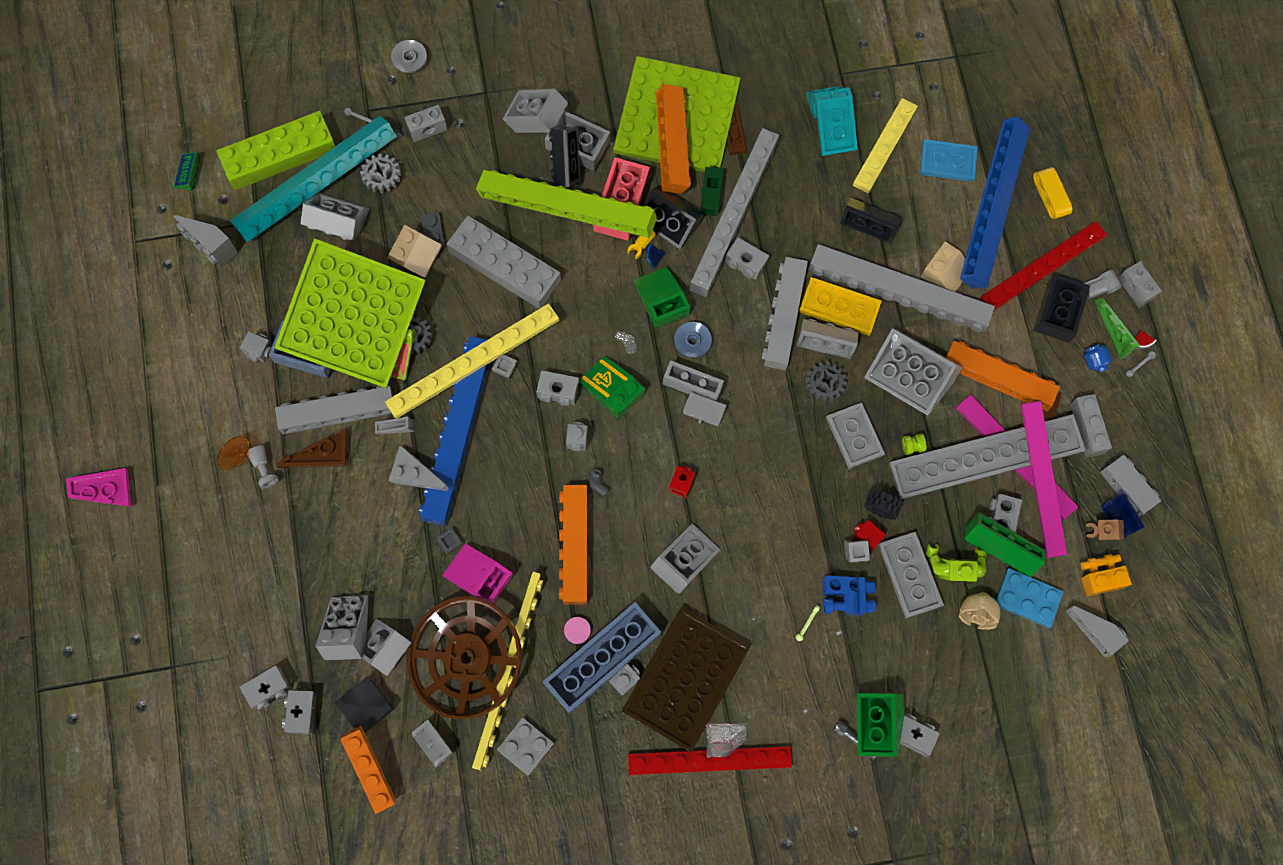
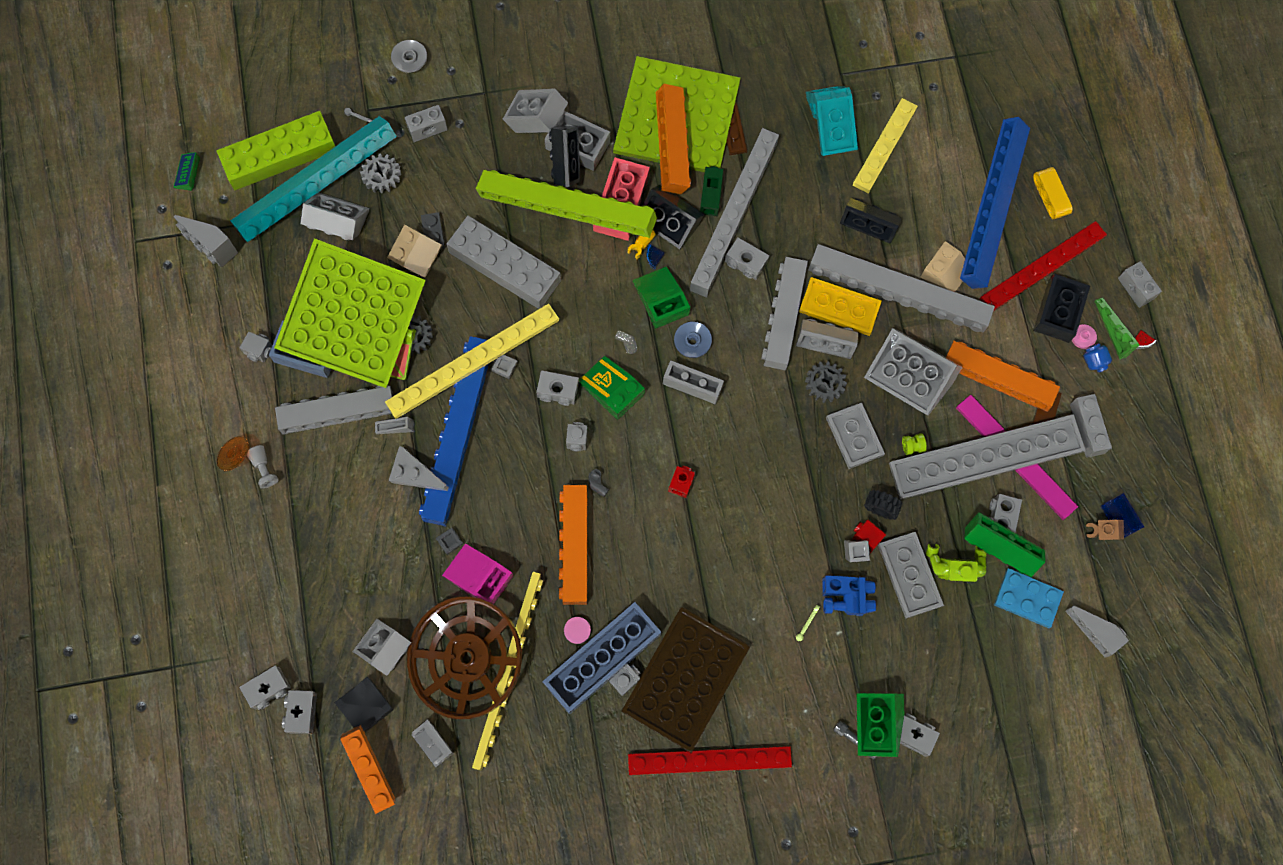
dark pink wing [66,468,131,507] -> none
reddish brown wing [276,429,347,468] -> none
light grey slope [315,595,368,660] -> none
light grey plate [497,718,554,776] -> none
light grey slope [650,524,720,594] -> none
light grey panel [683,392,726,426] -> none
clear slope [705,724,747,757] -> none
dark azure plate [920,139,978,182] -> none
tan cylinder [959,592,1000,629] -> none
dark pink tile [1021,401,1067,558] -> none
light orange brick [1080,554,1132,597] -> none
light grey piece [1084,270,1122,299] -> none
light grey brick [1100,455,1161,518] -> none
light grey hinge [1126,351,1156,377] -> none
none -> bright pink piece [1072,324,1097,349]

